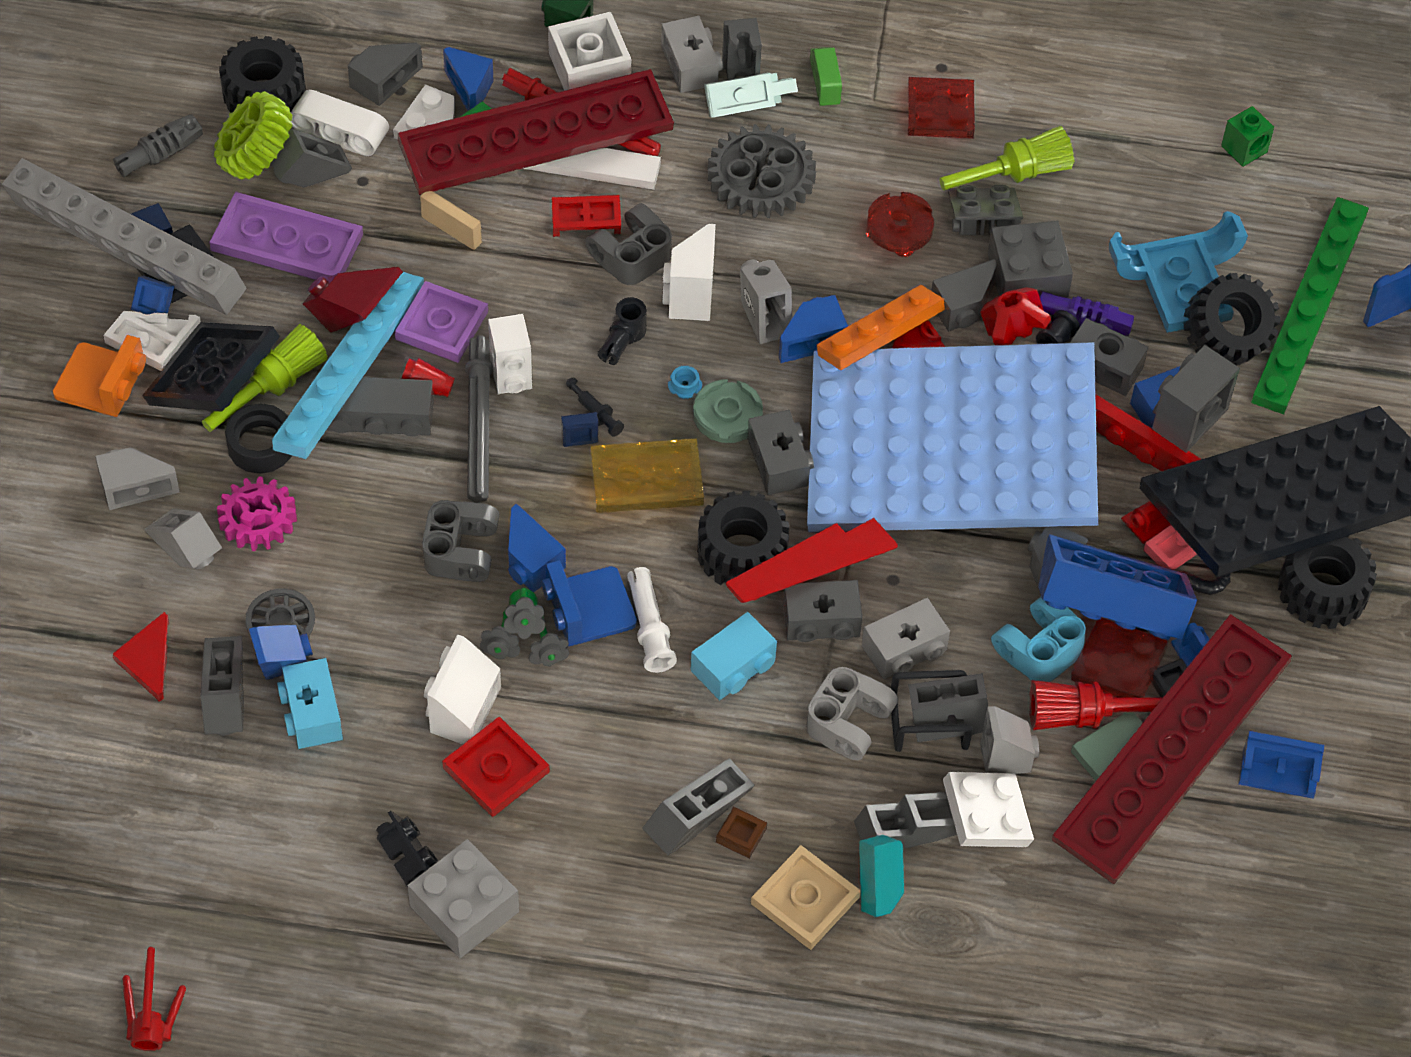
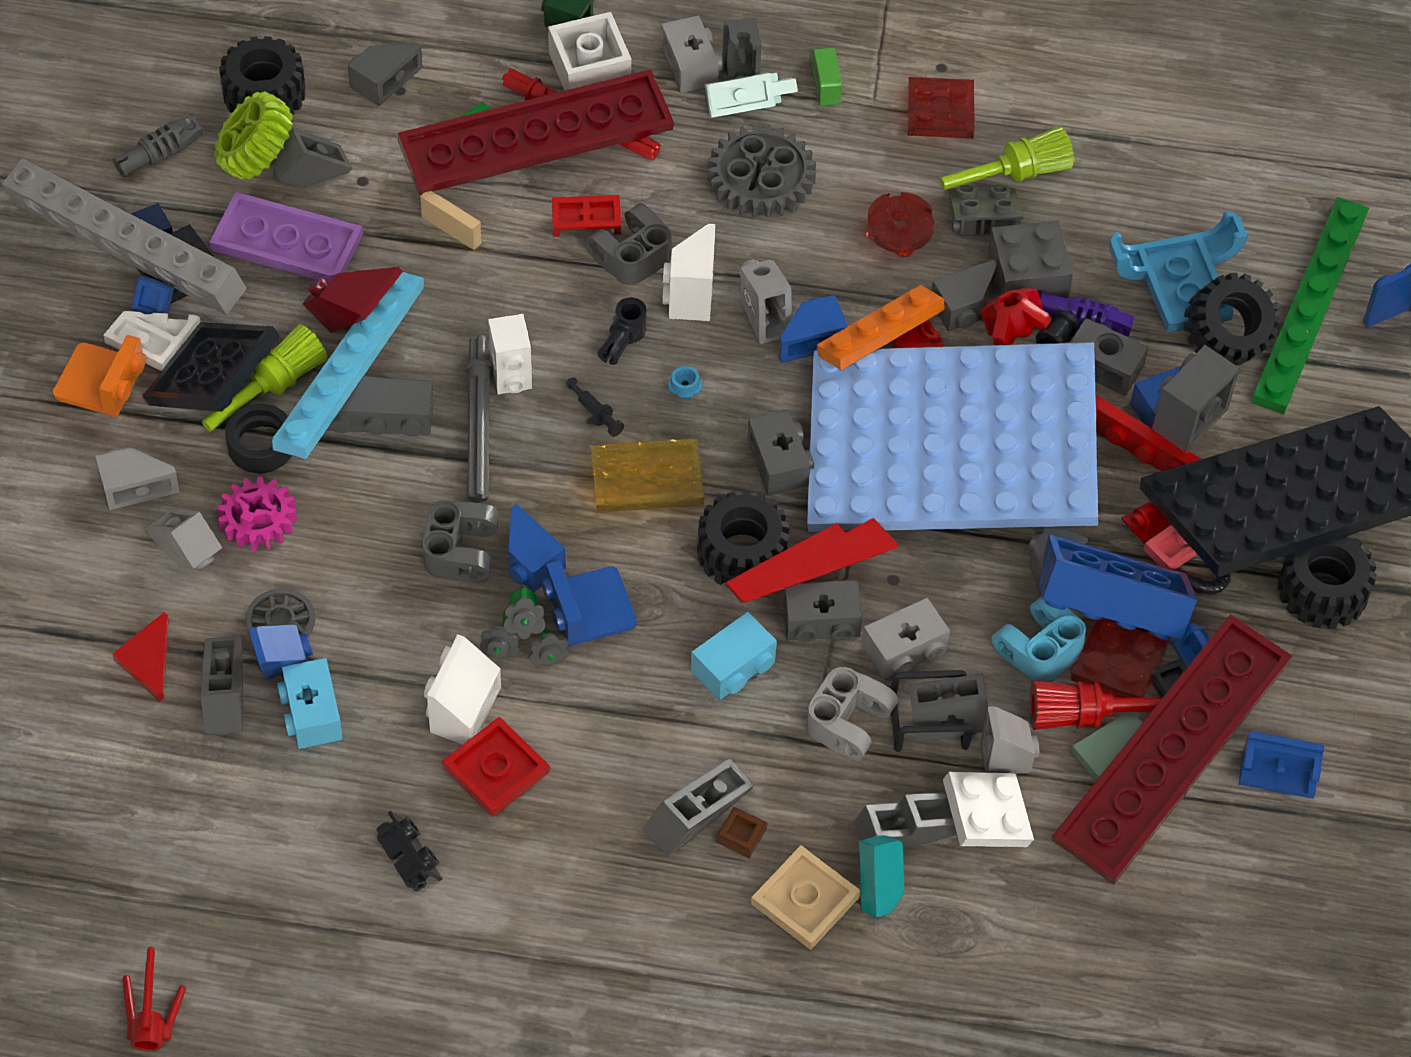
white beam [290,90,389,156] -> none
white wing [393,84,455,140] -> none
medium lavender plate [395,281,488,363] -> none
red cone [401,358,455,398] -> none
light grey brick [408,839,519,958] -> none
blue slope [443,47,494,111] -> none
white tile [523,148,661,190] -> none
dark blue tile [561,412,598,447] -> none
white pin [627,567,677,673] -> none
sand green tile [693,379,763,443] -> none
green brick [1221,106,1274,167] -> none

